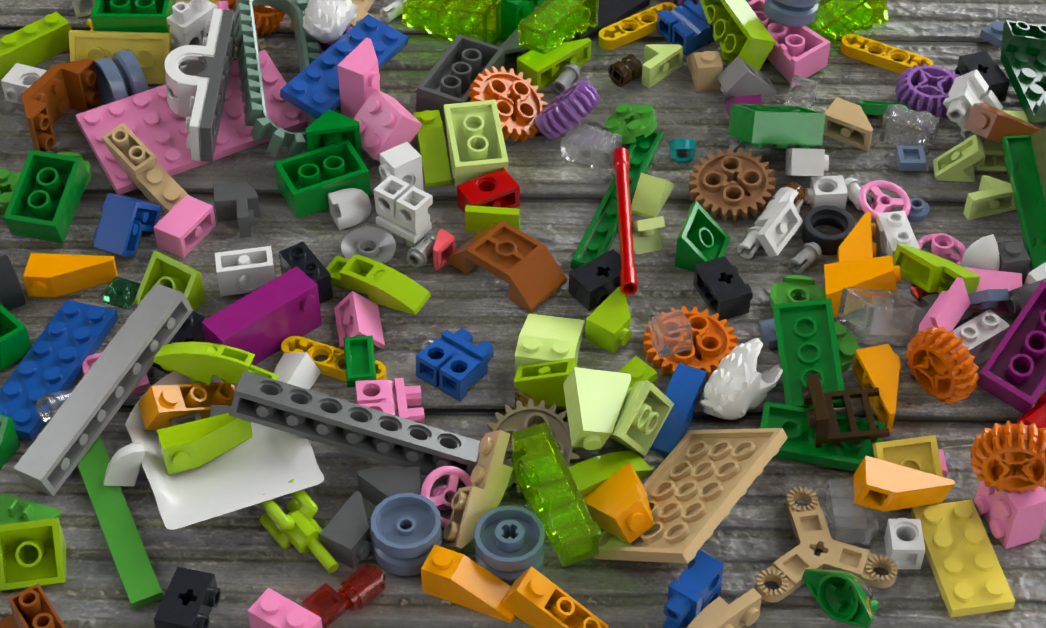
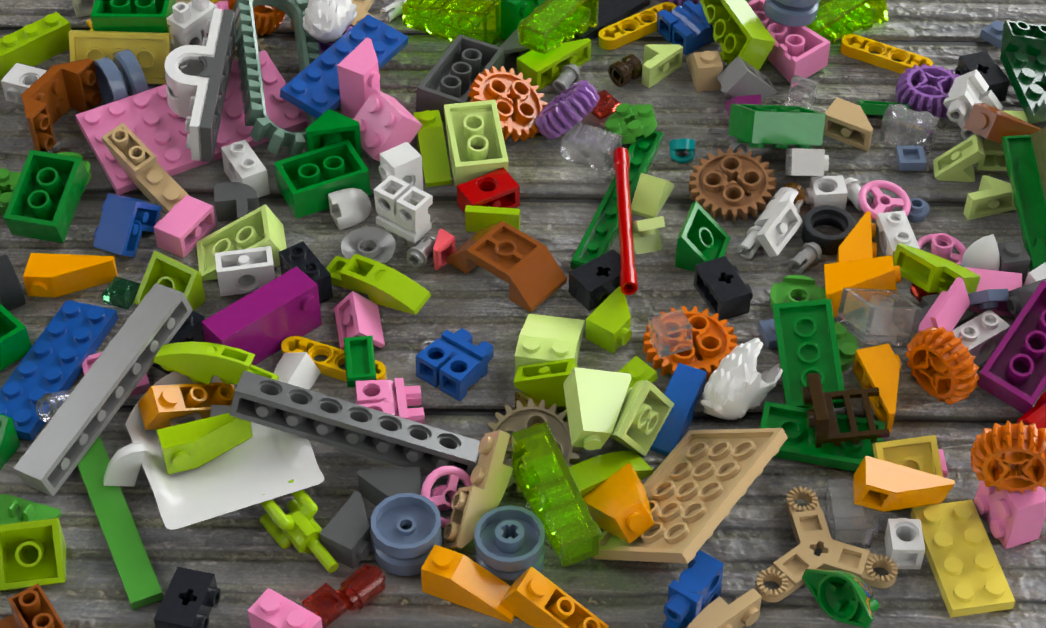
none -> yellowish green slope [196,204,287,281]
none -> white brick [221,140,270,198]
none -> clear red plate [591,89,620,120]

